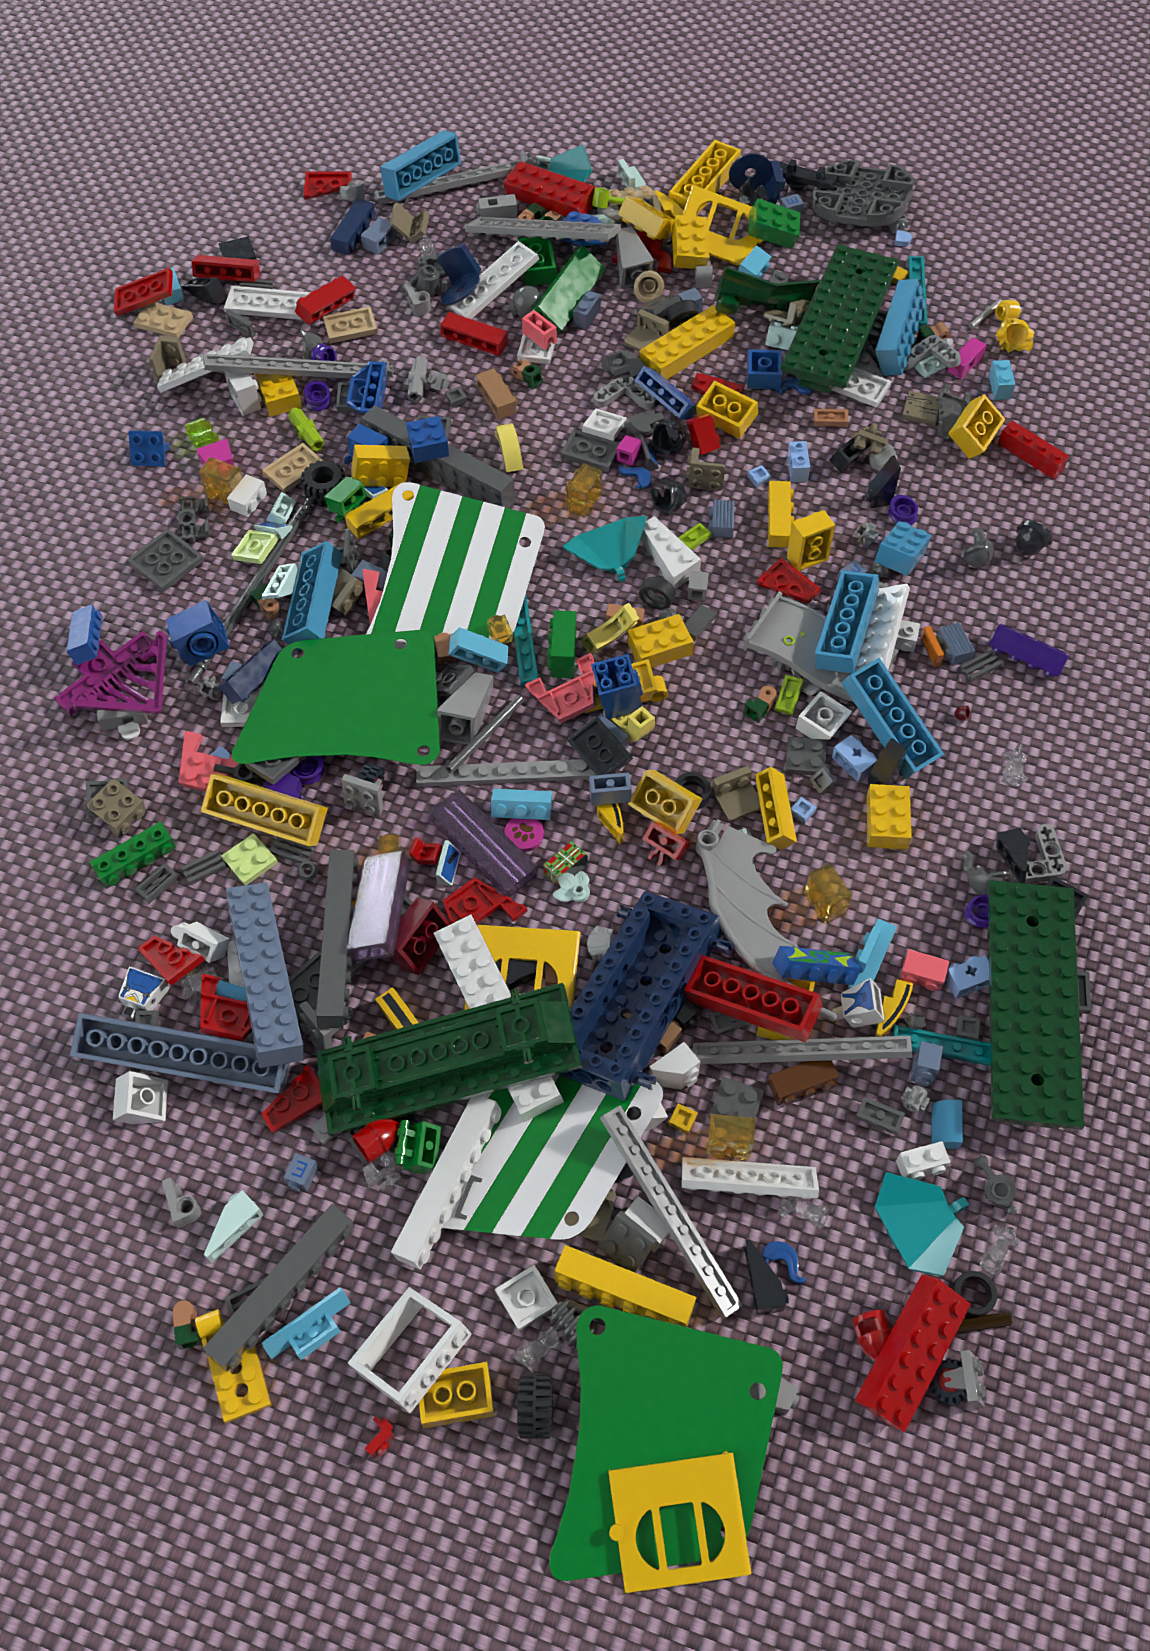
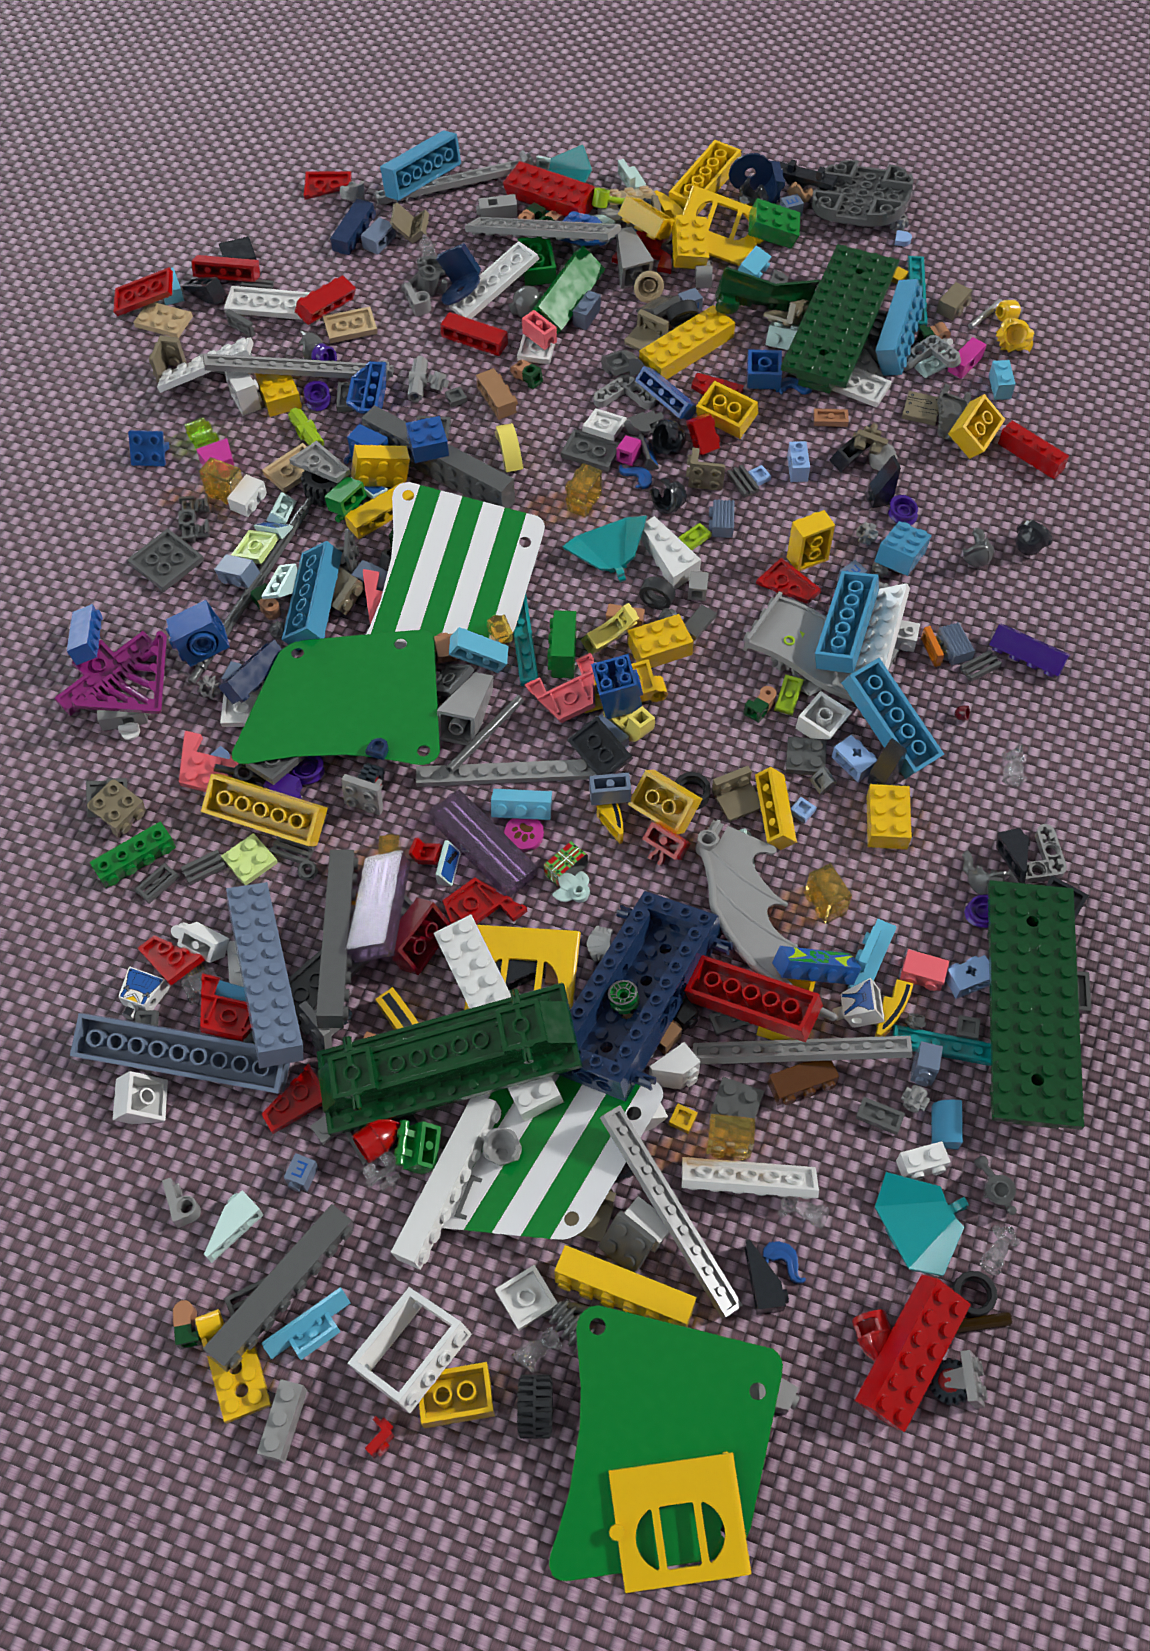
yellow brick [768,481,794,548] -> none
none -> sand blue brick [214,554,260,588]
none -> light grey brick [257,1379,308,1464]
none -> light grey wing [289,441,351,483]
none -> dark blue tile [365,738,389,760]
none -> light grey hair [482,1128,522,1166]
none -> green wheel [608,980,640,1014]
none -> dark grey tile [727,465,759,498]
none -> medium nougat panel [787,182,813,203]
none -> dark tan brick [936,282,972,321]

